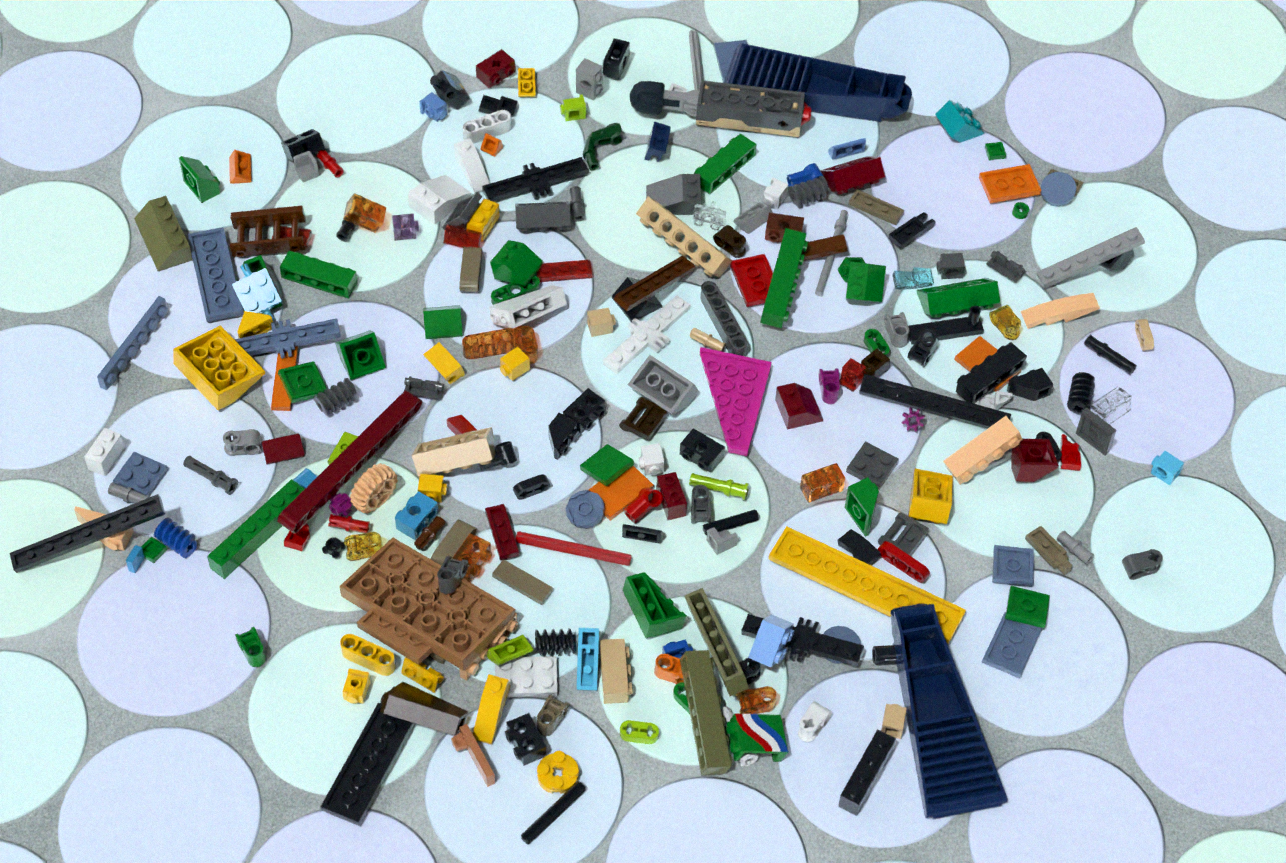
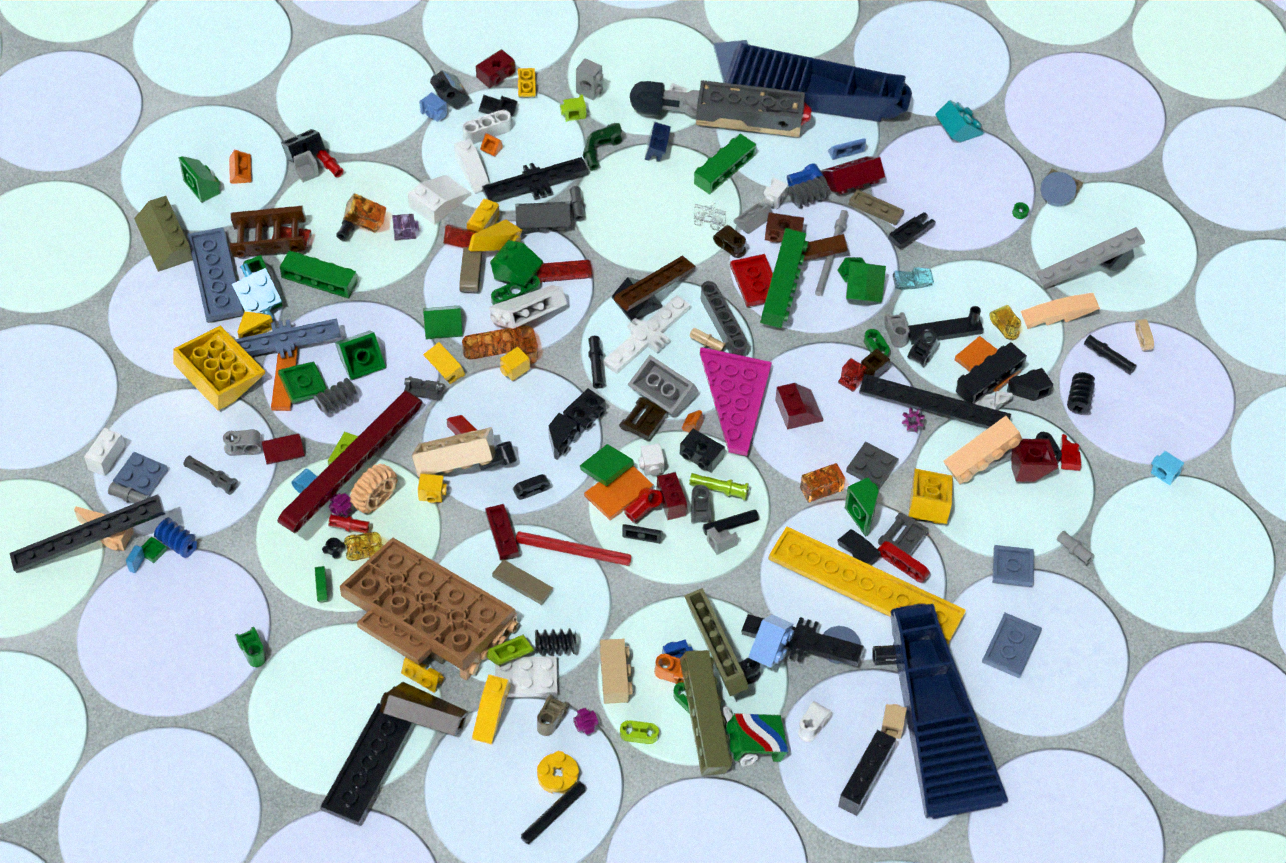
sand blue plate [97,296,168,390] -> none
green brick [207,479,304,579] -> none
red slope [284,523,310,551] -> none
yellow beam [340,634,396,676] -> none
yellow brick [342,668,370,704] -> none
dark azure brick [395,491,438,540] -> none
reddish brown axle [414,516,446,550] -> none
dark tan beam [430,519,477,566] -> none
dark grey piece [437,555,468,594] -> none
dark grey plate [442,192,482,232] -> none
nougat hinge [451,724,495,787] -> none
clear orange brick [453,533,492,583] -> none
black brick [504,713,547,766] -> none
sand blue tile [565,490,605,529] -> none
medium azure slope [576,628,599,690] -> none
tan brick [587,307,616,337] -> none
black brick [603,38,630,80] -> none
green wedge [622,572,687,639] -> none
tan brick [636,196,732,278] -> none
dark grey slope [646,174,701,215] -> none
light grey axle [689,30,703,90] -> none
clear orange piece [736,686,776,714] -> none
magenta piece [818,368,840,404] -> none
green slope [916,278,1000,318] -> none
dark grey brick [936,253,965,279] -> none
orange plate [979,164,1041,204] -> none
green tile [984,142,1007,160] -> none
dark grey hinge [986,250,1026,283] -> none
green tile [1005,586,1050,628] -> none
dark tan hinge [1025,526,1072,575] -> none
dark grey tile [1076,407,1117,456] -> none
clear hinge [1091,386,1132,425] -> none
dark grey piece [1122,549,1163,580] -> none
none -> green beam [315,566,328,602]
none -> yellow slope [468,219,522,252]
none -> magenta gear [573,707,598,735]
none -> black pin [588,335,605,389]
none -> orange slope [682,410,704,432]

